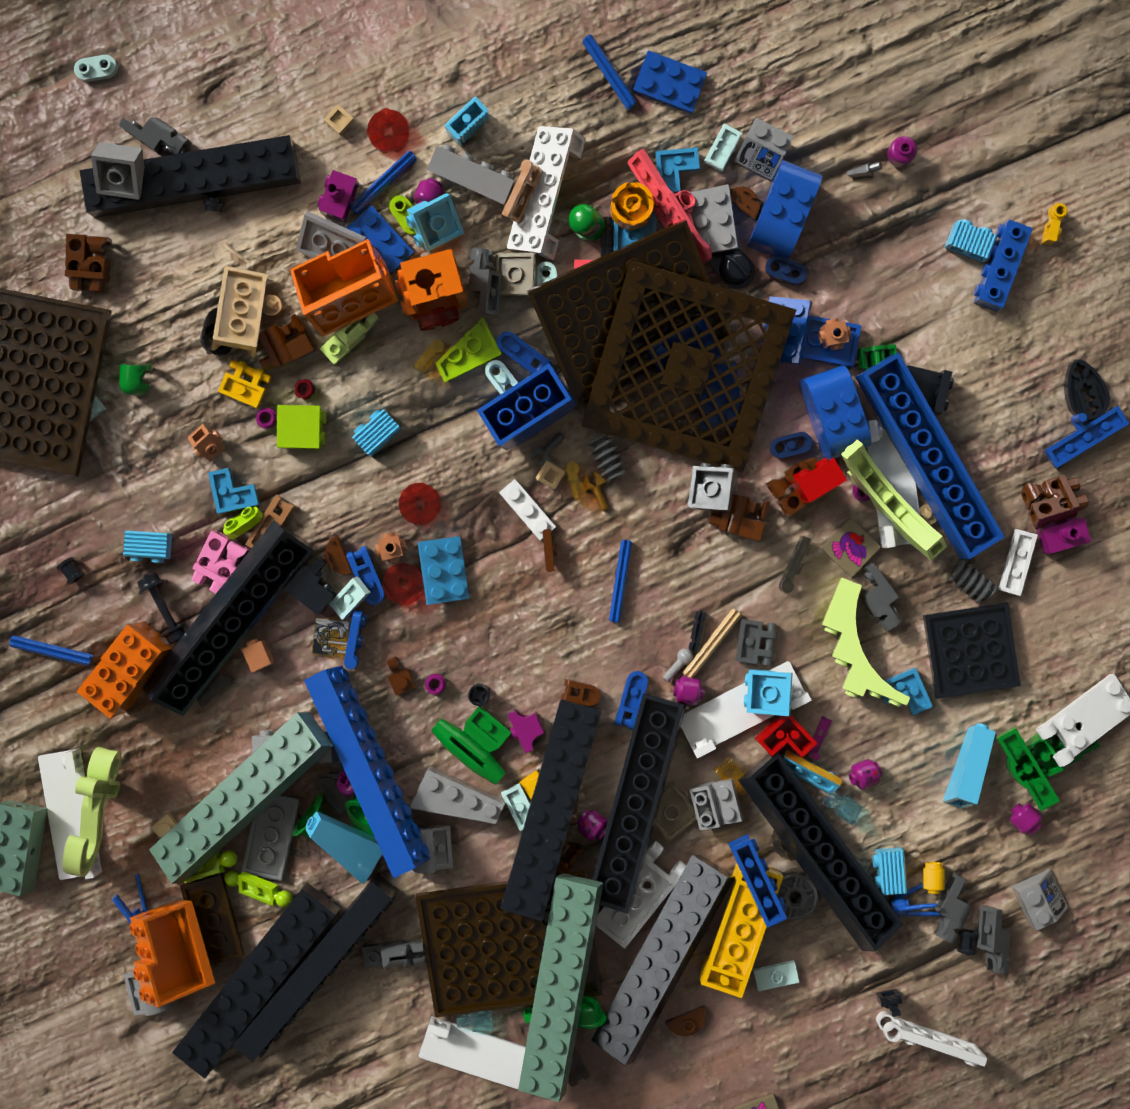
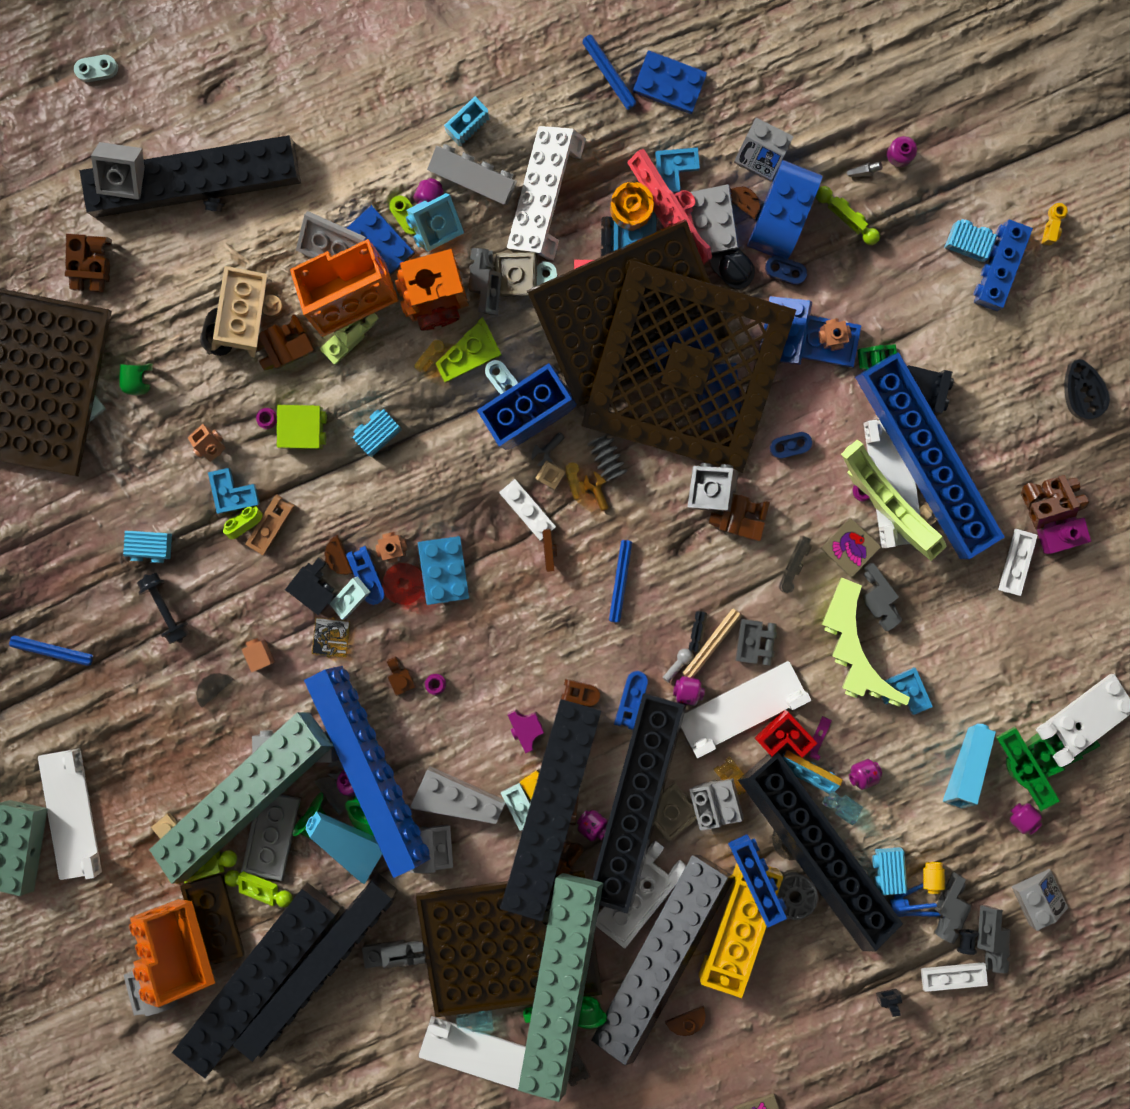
black bush [56,557,85,585] -> none
yellowish green piece [62,747,121,877] -> none
orange piece [76,621,175,718] -> none
blue plant [112,874,148,924] -> none
dark grey plate [119,117,191,155] -> none
black brick [142,520,314,716] -> none
bright pink hips [192,530,251,594] -> none
yellow plate [218,359,272,408] -> none
dark red plate [294,379,315,400] -> none
magenta brick [317,170,360,223] -> none
tan plate [324,104,354,136] -> none
blue plate [344,609,367,669] -> none
blue axle [350,150,417,215] -> none
clear red plate [367,108,410,153] -> none
clear red plate [399,483,441,525] -> none
green plate [431,706,511,785] -> none
black wheel [468,683,490,706] -> none
blue plate [497,331,552,374] -> none
medium nougat plate [502,159,542,224] -> none
green helmet [568,204,605,241] -> none
light aqua plate [704,124,743,172] -> none
medium azure plate [744,669,793,716] -> none
light aqua plate [753,960,799,992] -> none
reddish brown hips [765,457,818,517] -> none
red brick [790,457,847,504] -> none
blue brick [797,365,872,460] -> none
white hinge [876,1011,987,1067] -> none
black plate [923,602,1021,699] -> none
dark grey piece [949,559,997,603] -> none
blue plate [1043,406,1129,468] -> none
none -> lime plate [816,186,880,245]
none -> white plate [921,962,988,992]

